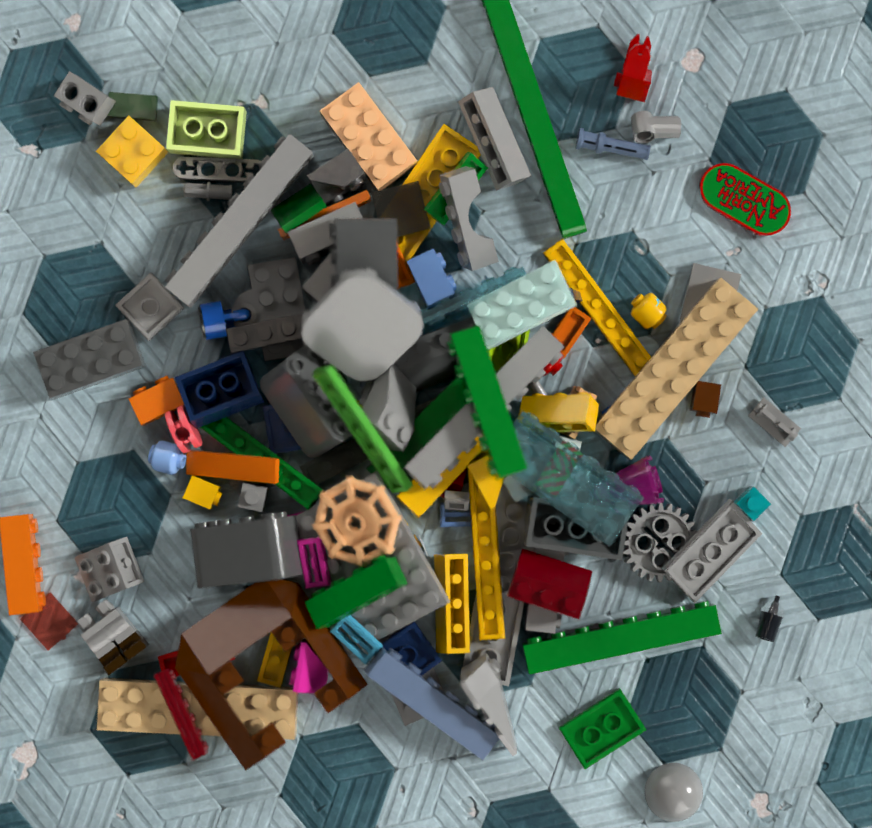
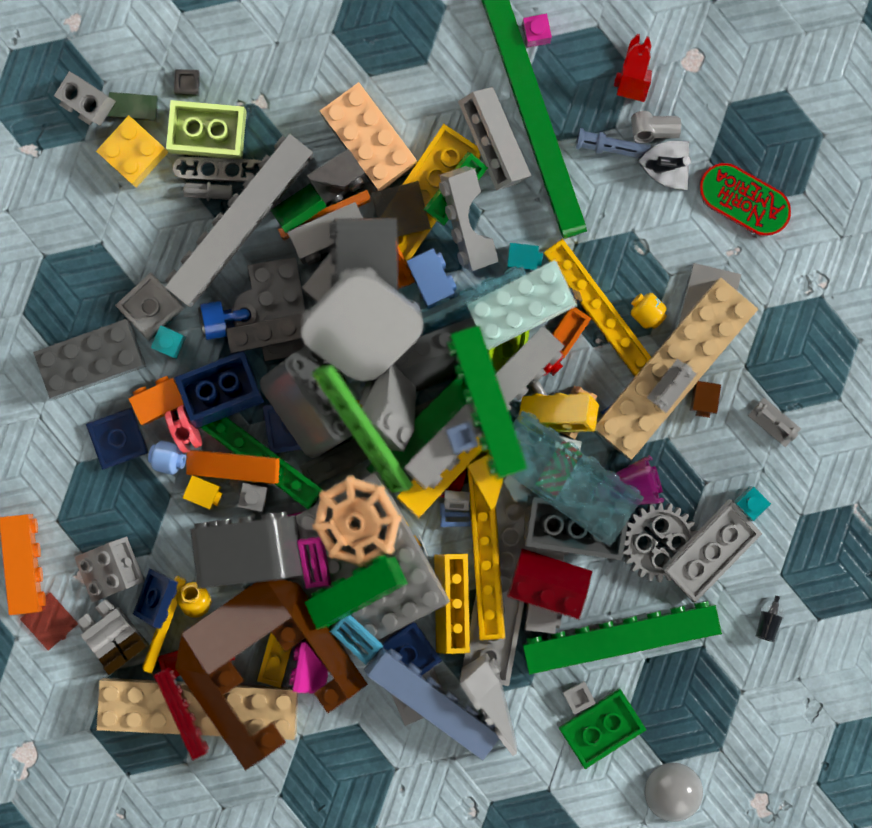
none -> dark blue tile [86,407,149,470]
none -> dark blue plate [133,568,178,629]
none -> yellow tile [142,576,186,674]
none -> teal brick [151,325,186,359]
none -> black tile [174,69,200,96]
none -> yellow head [177,582,212,618]
none -> sand blue plate [446,422,478,454]
none -> teal brick [507,243,543,272]
none -> dark pink brick [522,13,552,48]
none -> light grey plate [563,681,596,715]
none -> shield [638,141,691,190]
none -> light grey hinge [647,359,697,413]

